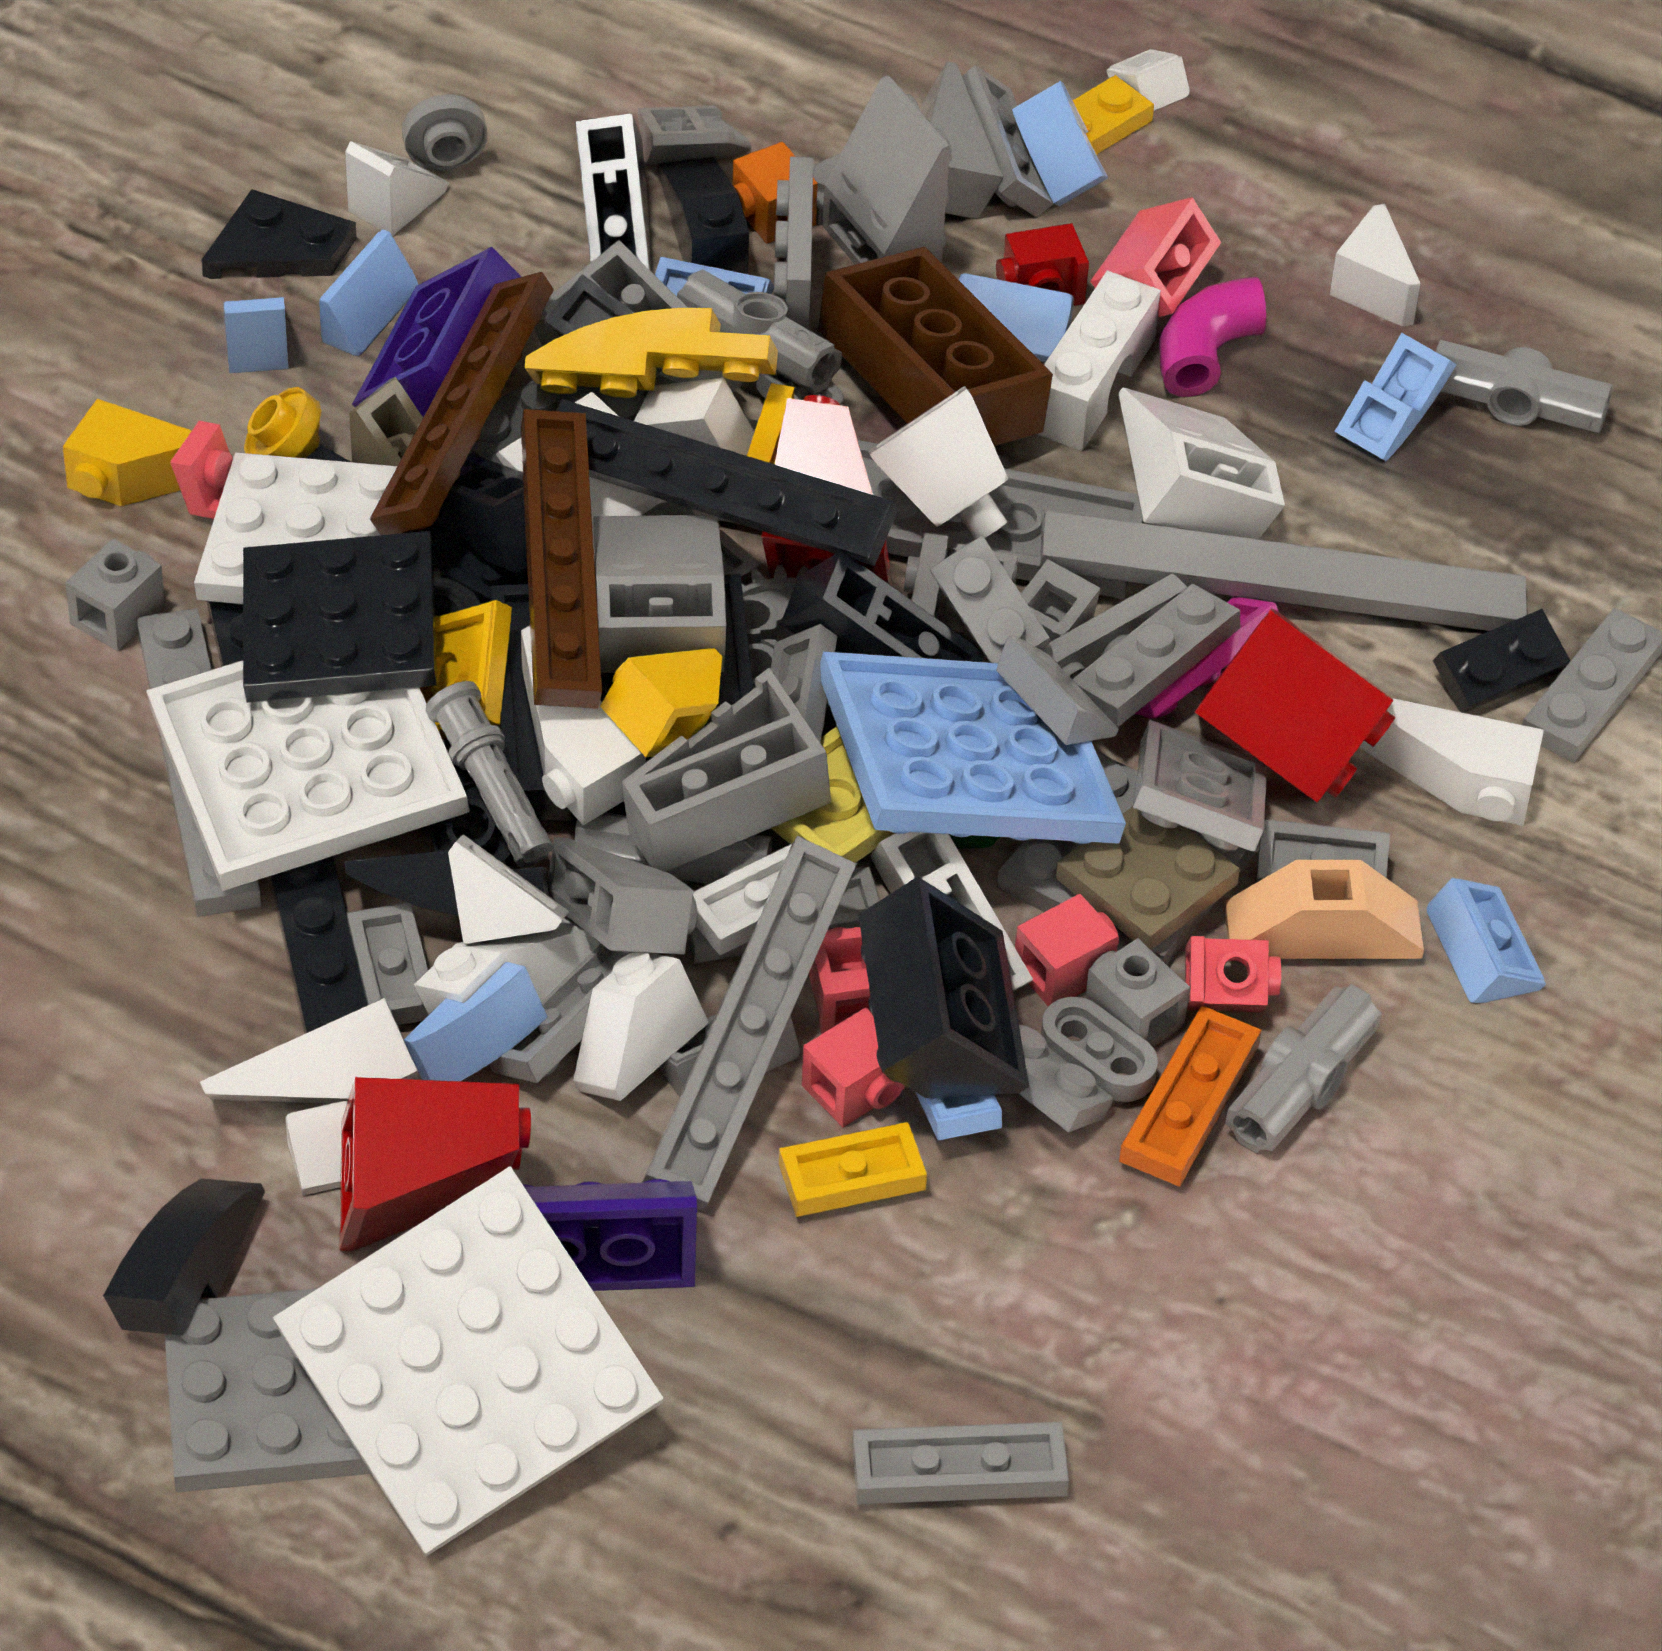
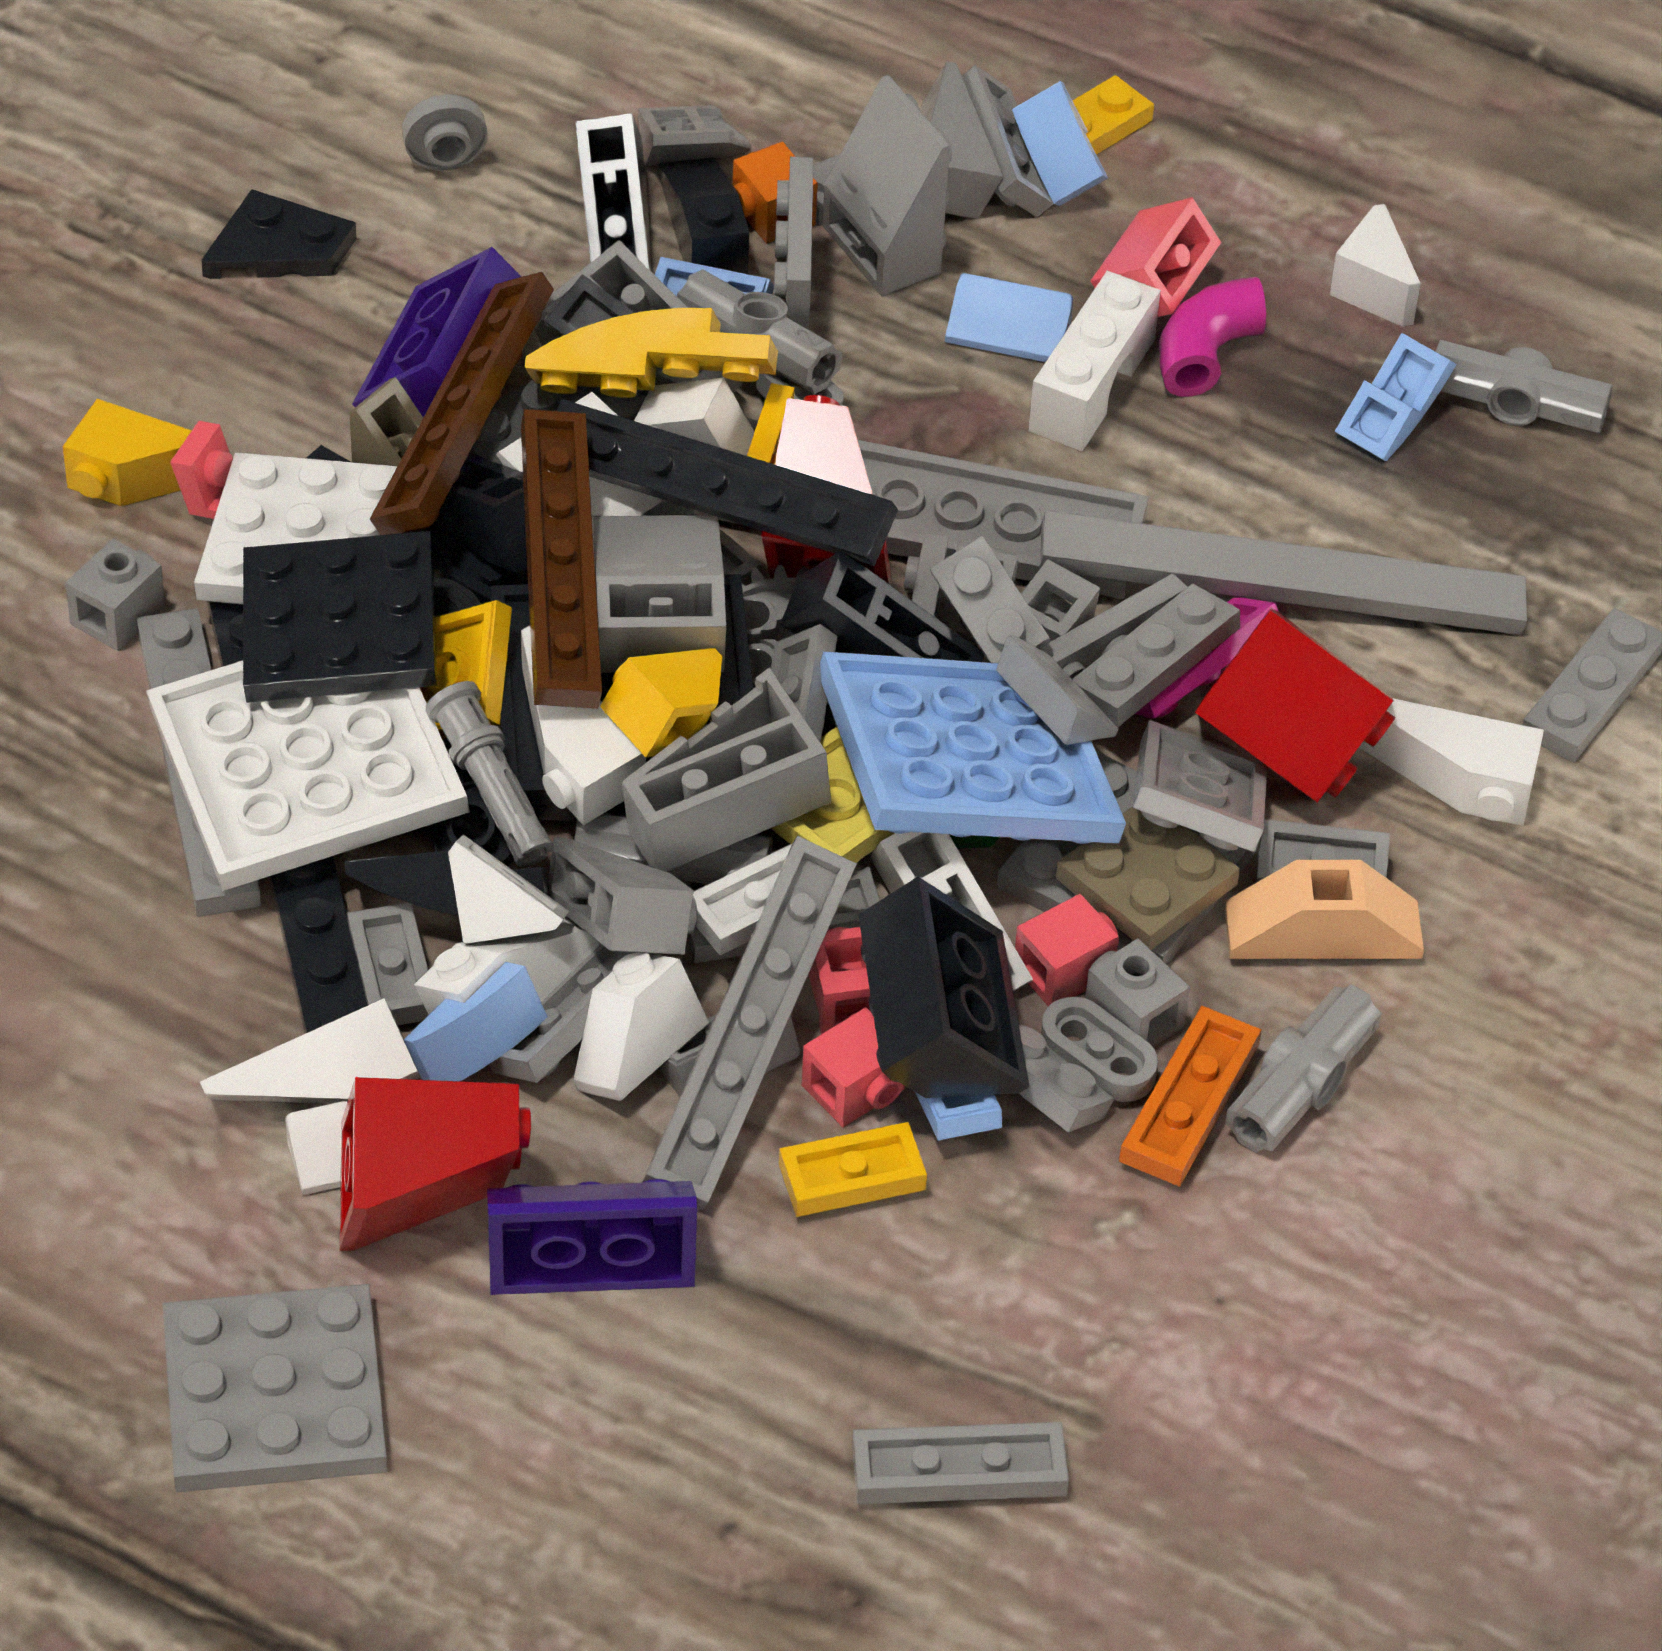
black slope [103,1178,265,1336] -> none
light blue slope [223,297,289,373] -> none
yellow plate [244,387,322,458] -> none
white plate [273,1166,664,1557] -> none
light blue slope [319,229,418,356] -> none
white slope [345,141,449,236] -> none
reddish brown brick [818,246,1053,446] -> none
white torso [868,386,1008,540] -> none
red brick [996,223,1089,306] -> none
white slope [1107,49,1190,111] -> none
white slope [1119,387,1285,539] -> none
coral brick [1185,936,1281,1012] -> none
light blue slope [1426,878,1546,1003] -> none
black plate [1432,609,1571,713] -> none

